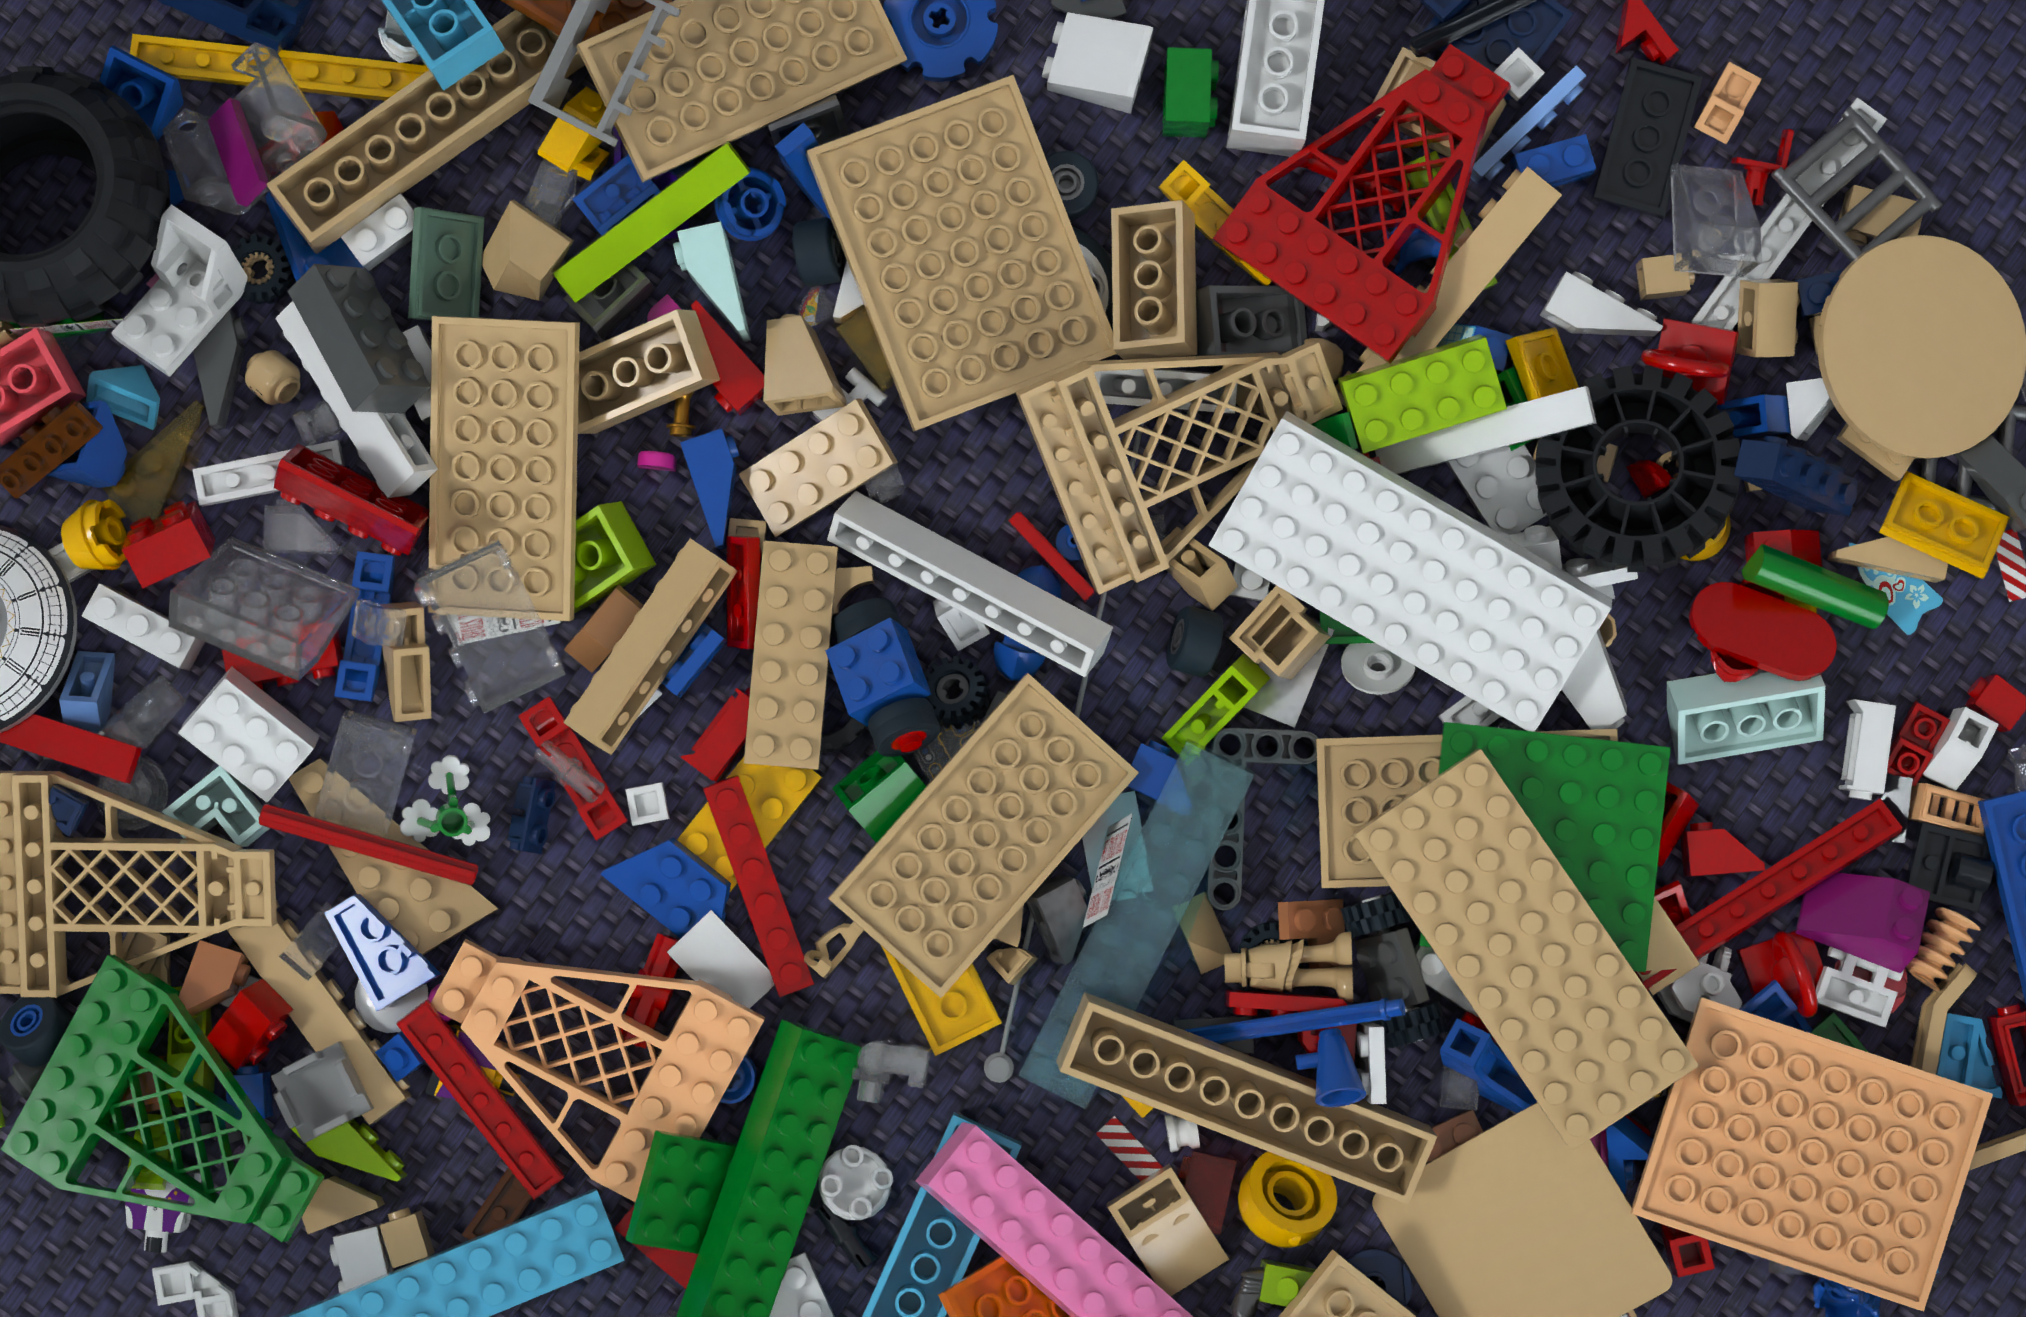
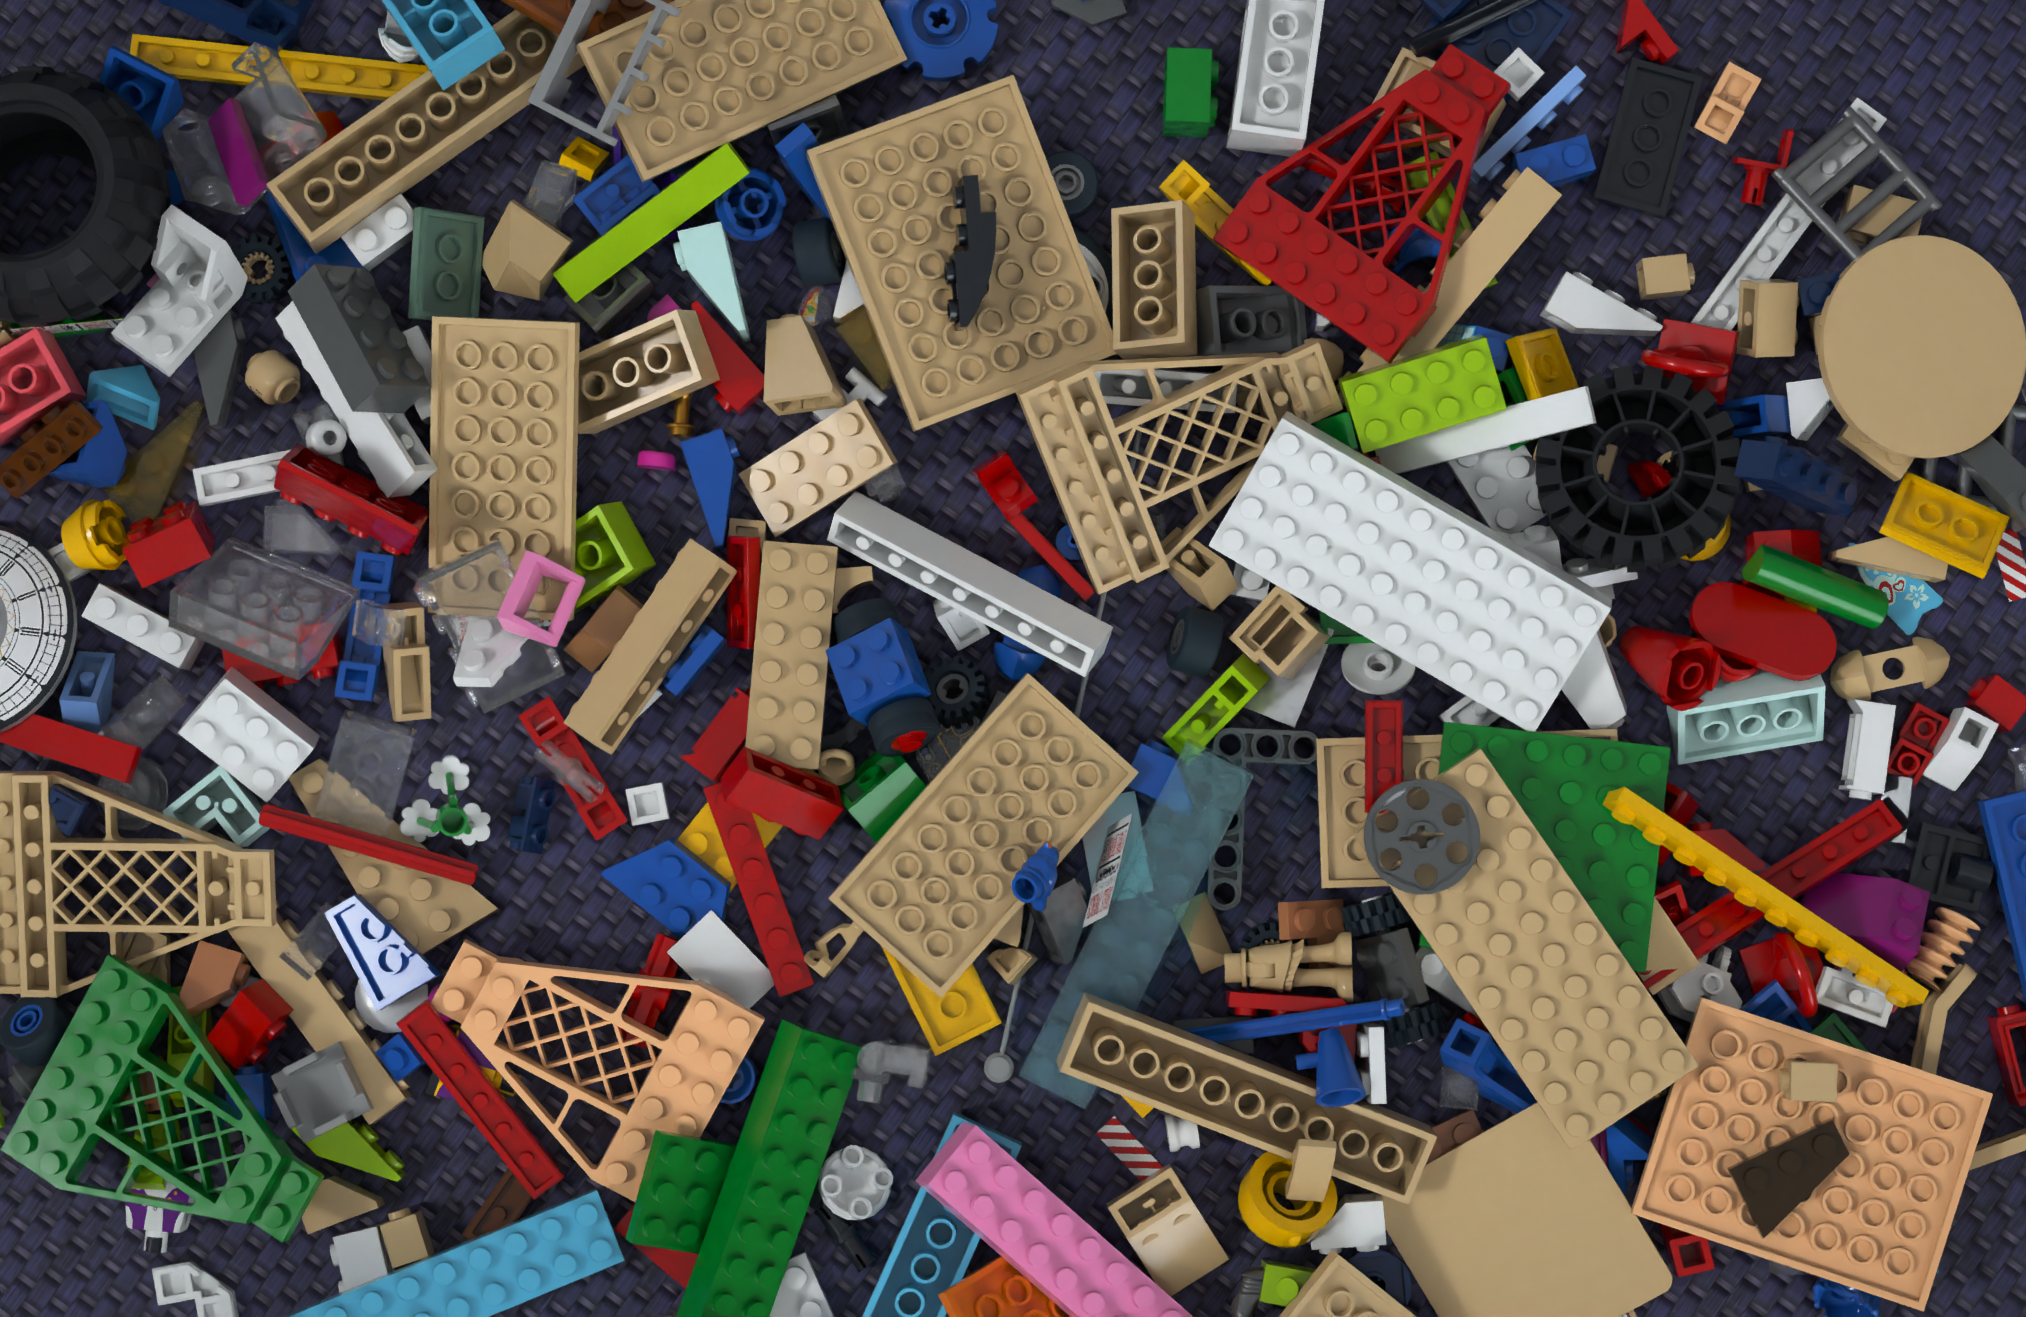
yellow slope [537,86,606,173] -> none
white slope [1042,12,1153,114] -> none
clear red slope [1178,1148,1237,1235] -> none
clear slope [1670,164,1762,277] -> none
light nougat slope [1908,783,1985,837] -> none
dark azure wing [1936,1013,2003,1099] -> none
none -> white piece [306,419,347,457]
none -> white wing [453,619,541,687]
none -> bright pink tile [497,550,586,647]
none -> red brick [721,746,844,840]
none -> tan tile [818,749,855,785]
none -> black slope [944,175,996,331]
none -> red slope [971,450,1038,521]
none -> blue animal [1011,841,1059,911]
none -> tan slope [1285,1139,1337,1202]
none -> white slope [1311,1192,1387,1254]
none -> dark grey wedge [1364,779,1480,895]
none -> red tile [1365,700,1403,813]
none -> yellow plate [1602,787,1929,1008]
none -> red cone [1619,625,1721,711]
none -> dark brown wing [1727,1119,1849,1239]
none -> tan brick [1778,1060,1838,1102]
none -> tan piece [1830,637,1950,701]

